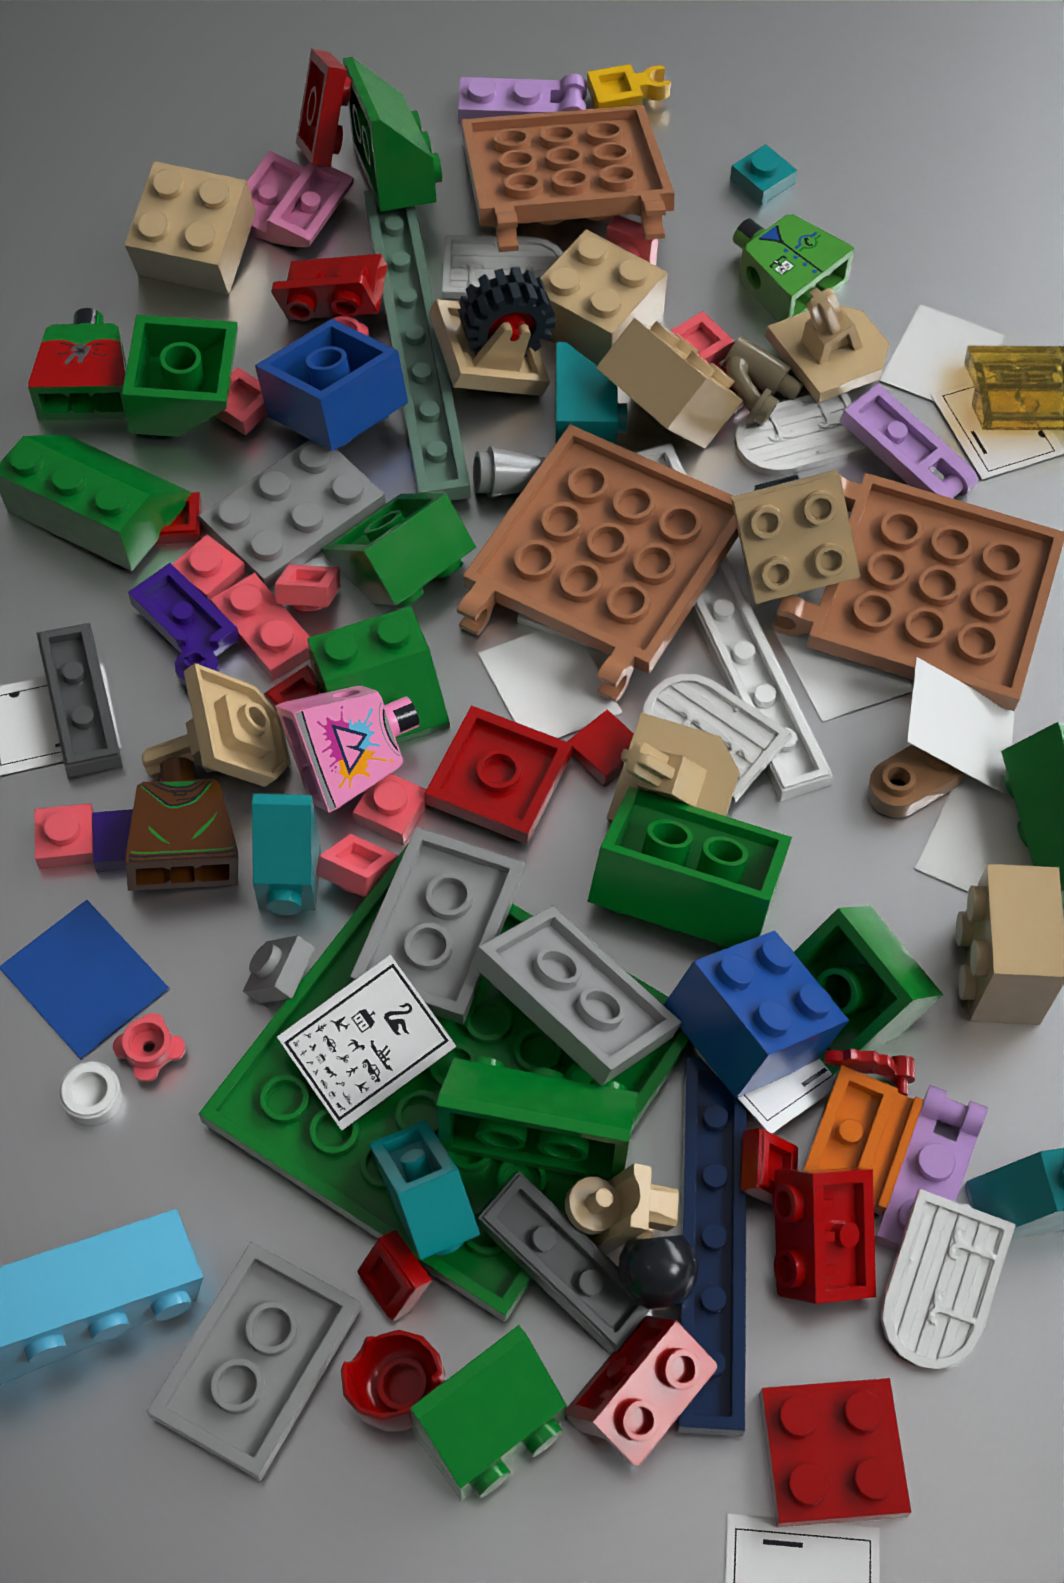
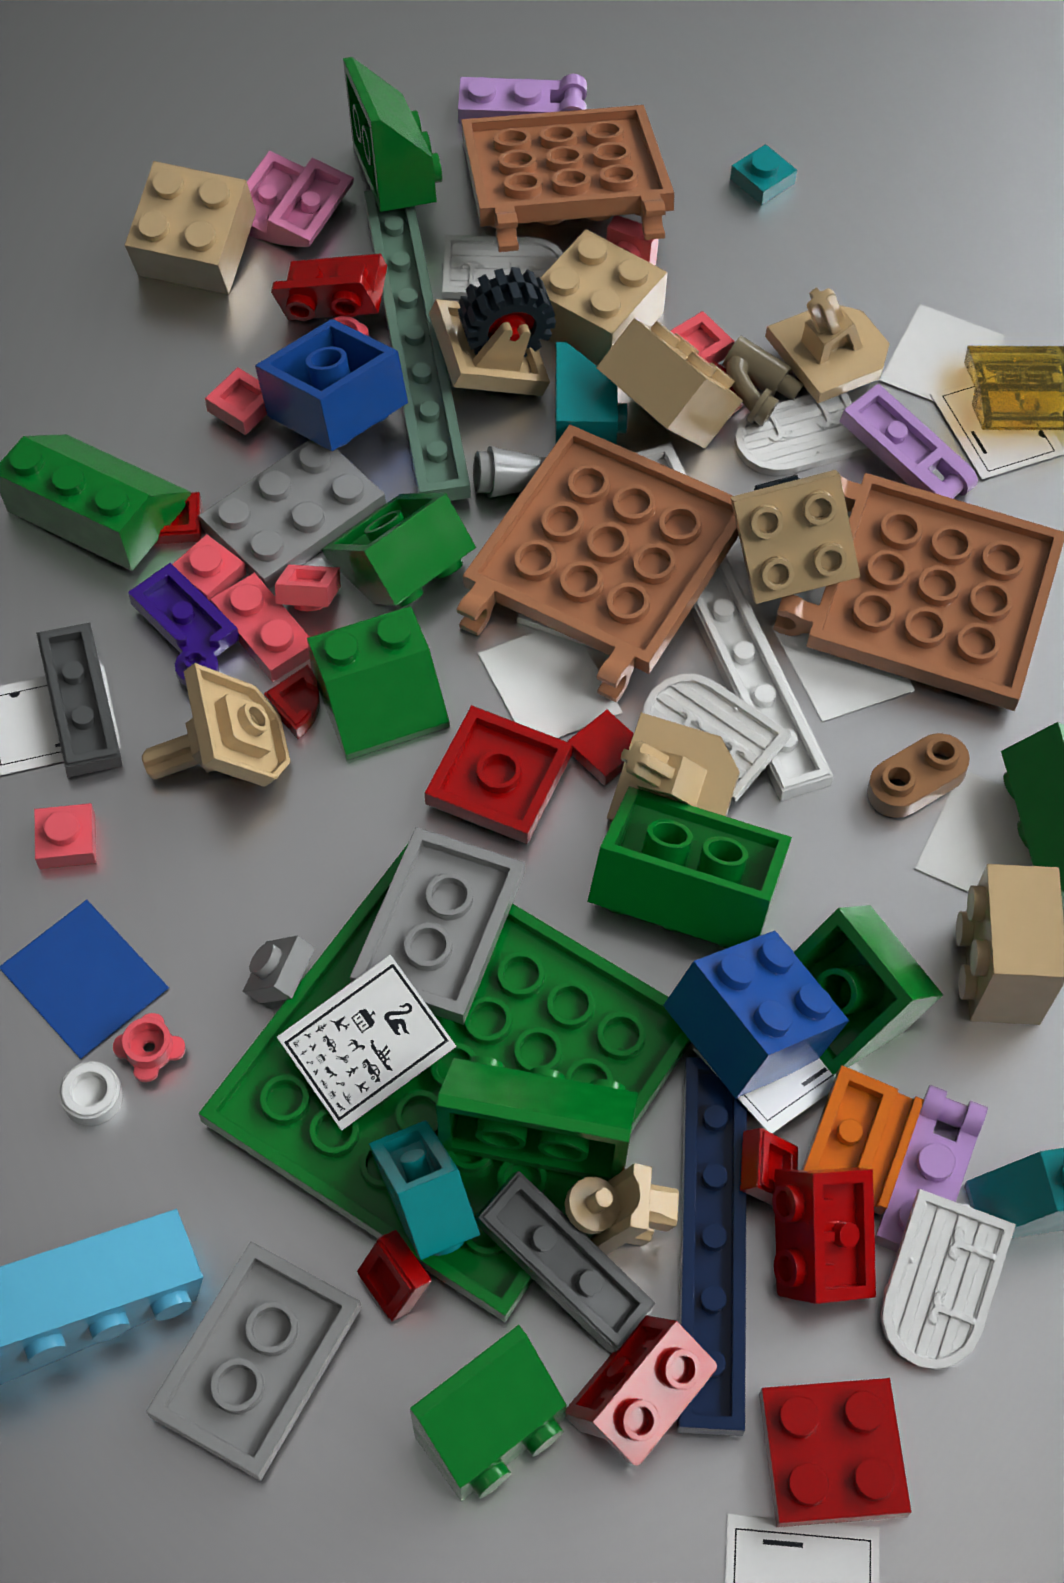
torso [28,308,127,420] -> none
dark purple tile [92,809,133,872] -> none
green slope [122,315,238,437] -> none
reddish brown torso [126,757,238,891] -> none
teal slope [252,793,321,915] -> none
bright pink torso [276,686,420,812] -> none
red plate [296,48,352,168] -> none
coral plate [316,834,398,897] -> none
red hair [341,1330,446,1432] -> none
coral plate [353,774,428,845] -> none
light grey plate [471,905,682,1086] -> none
yellow plate [587,64,671,109] -> none
black piece [618,1235,699,1310] -> none
bright green torso [733,214,855,322] -> none
red piece [825,1048,915,1096] -> none
white sticker [907,657,1014,796] -> none

